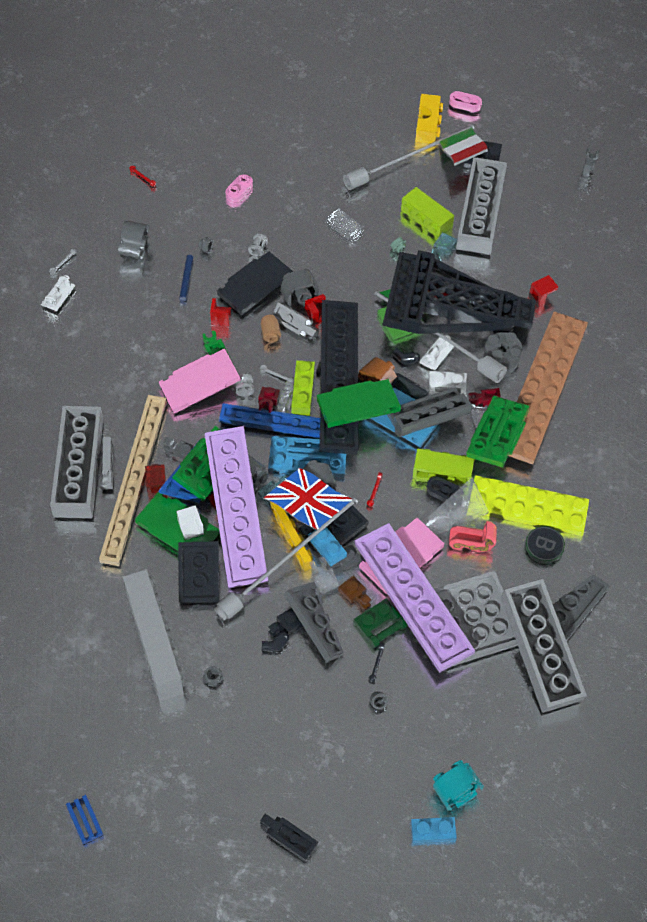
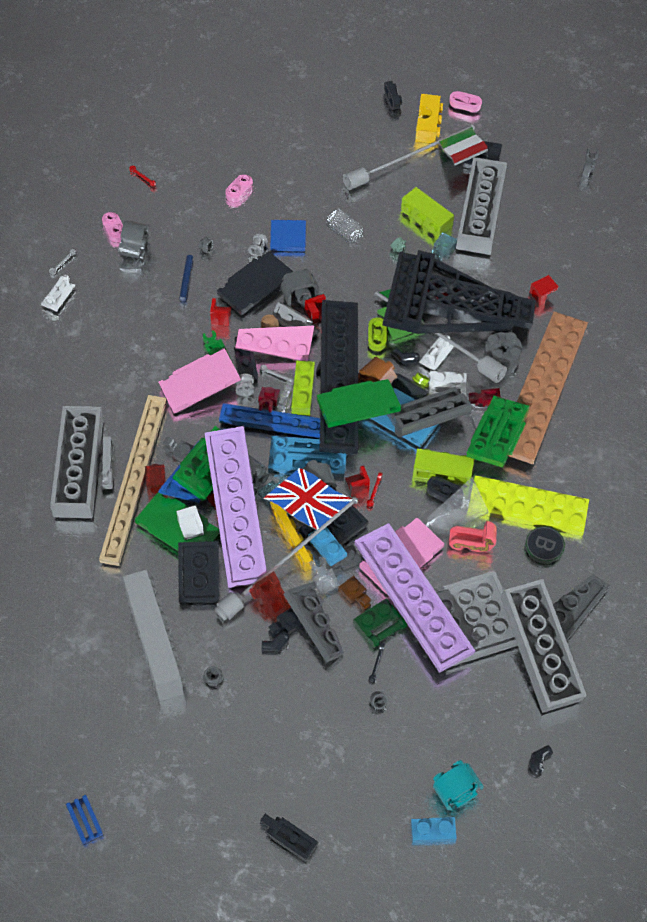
none -> bright pink plate [102,212,123,243]
none -> black plate [234,336,258,379]
none -> bright pink wing [235,326,314,361]
none -> clear red cylinder [249,571,291,618]
none -> blue tile [270,220,306,251]
none -> red panel [345,465,370,497]
none -> lime plate [368,317,387,351]
none -> black plate [384,81,402,110]
none -> lime plate [412,372,430,388]
none -> black arm [529,745,553,774]

